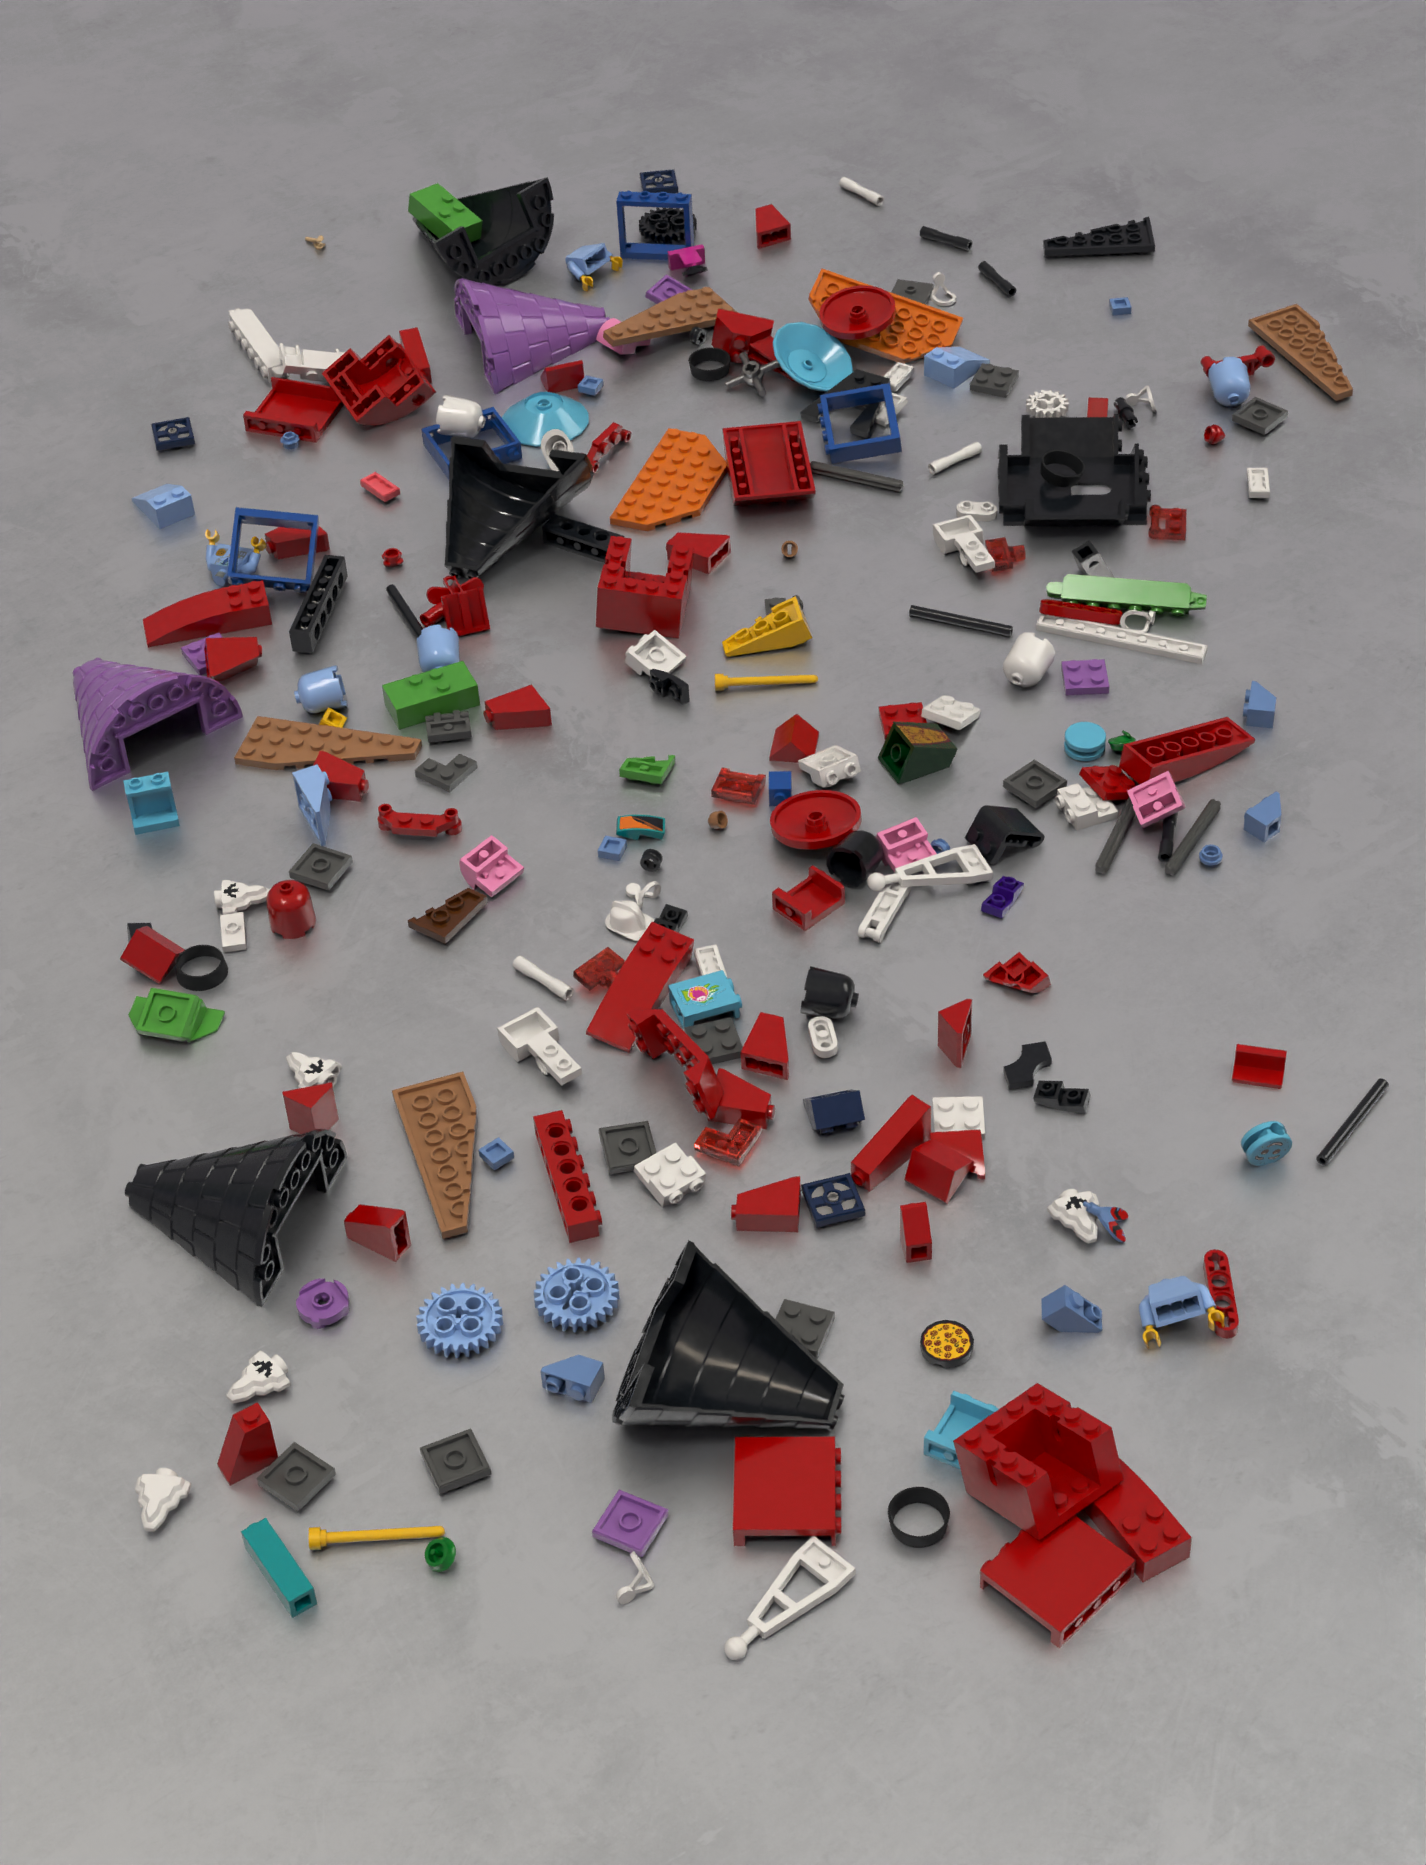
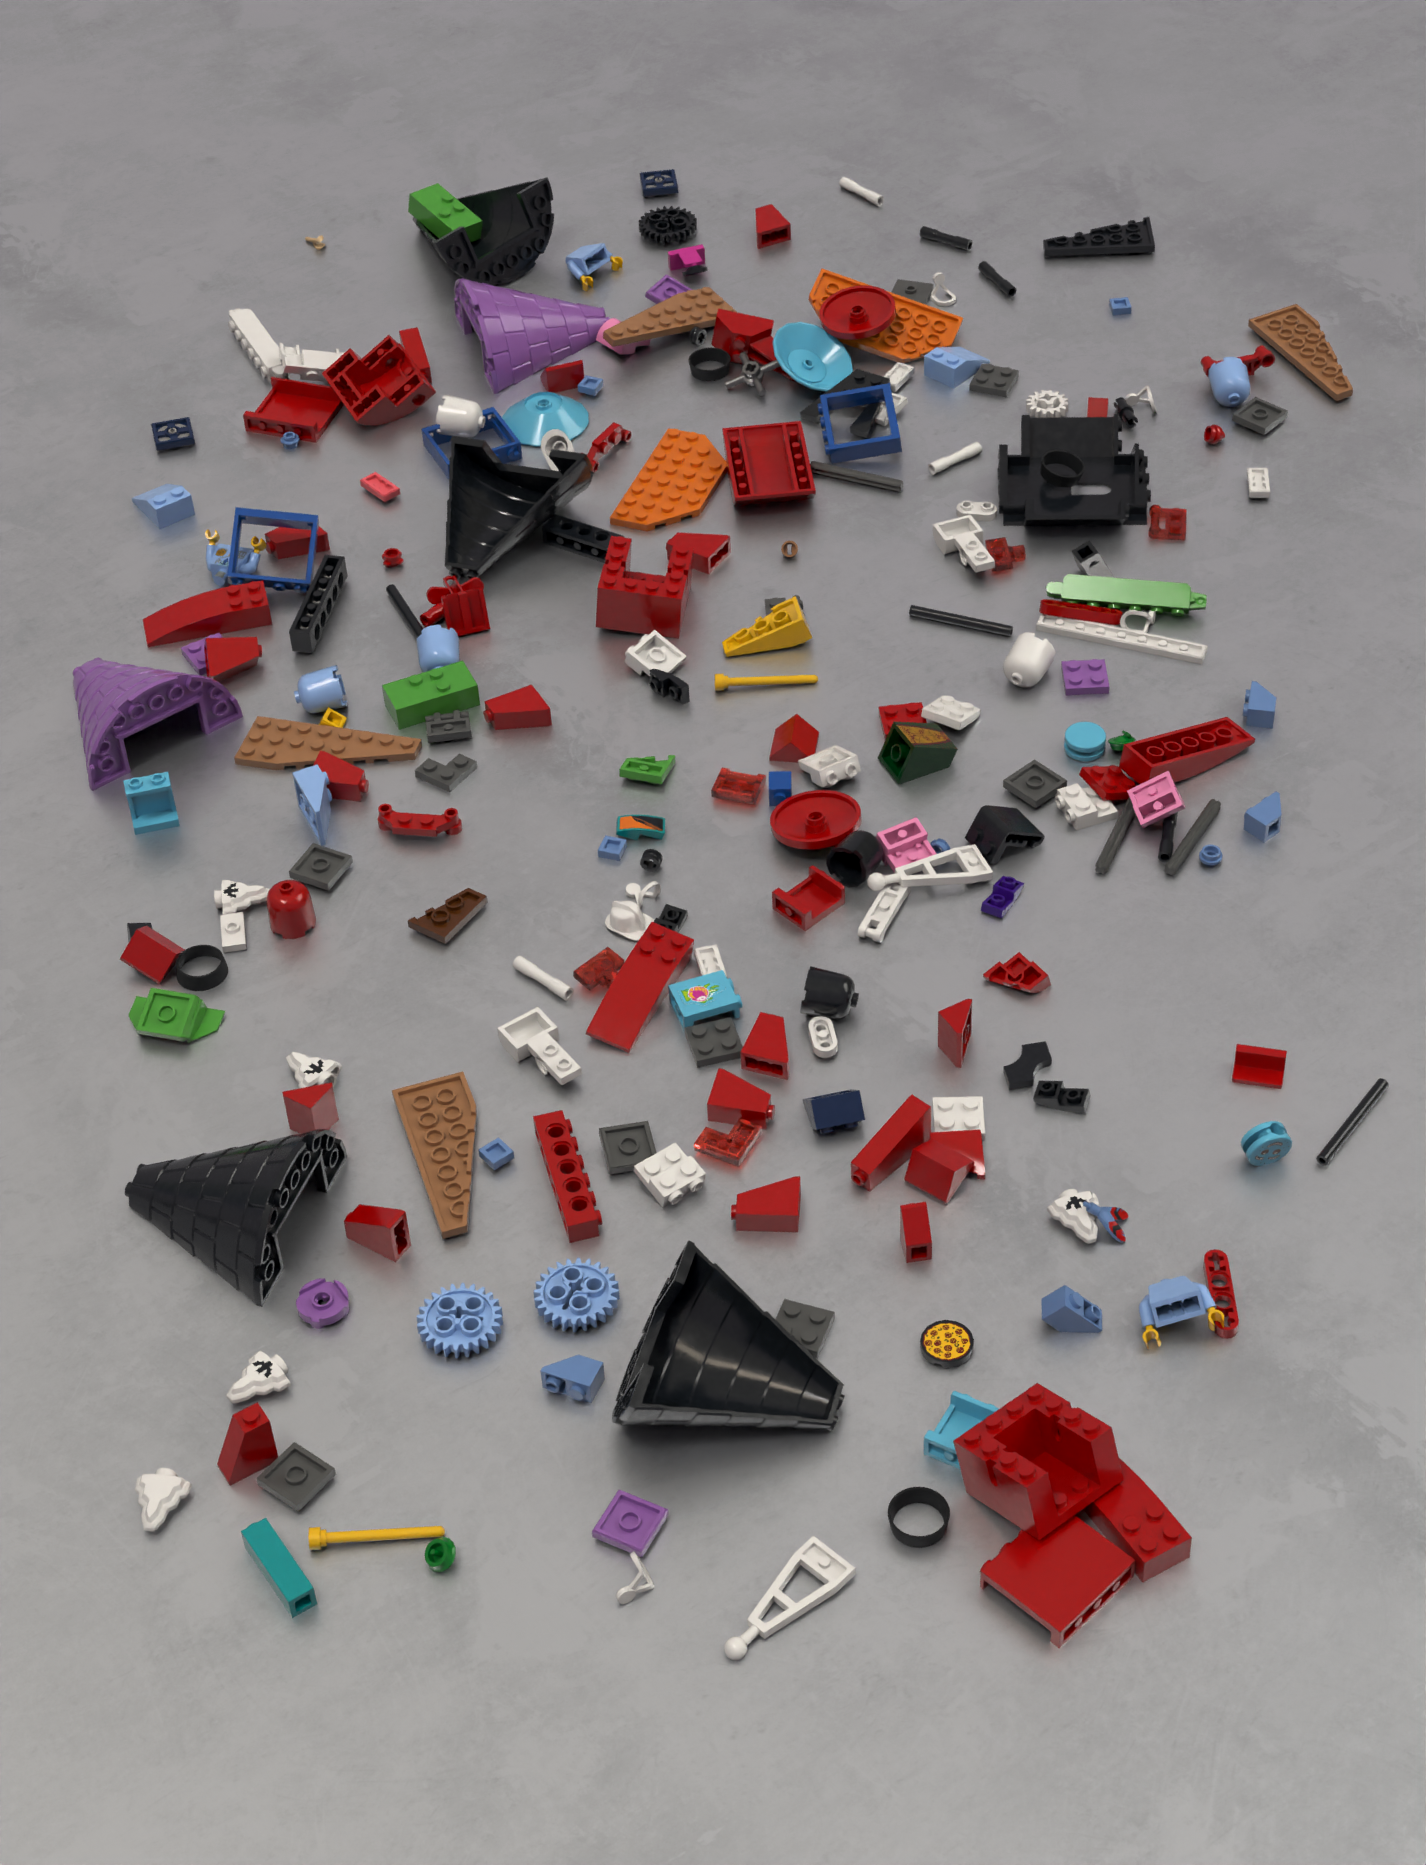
dark grey plate [420,1428,492,1494] -> none
bright pink brick [459,835,524,898] -> none
blue window [616,190,694,260] -> none
red slope [627,1009,723,1120] -> none
medium nougat hinge [708,811,728,829] -> none
red panel [733,1437,841,1546] -> none
dark blue piece [801,1173,865,1228] -> none

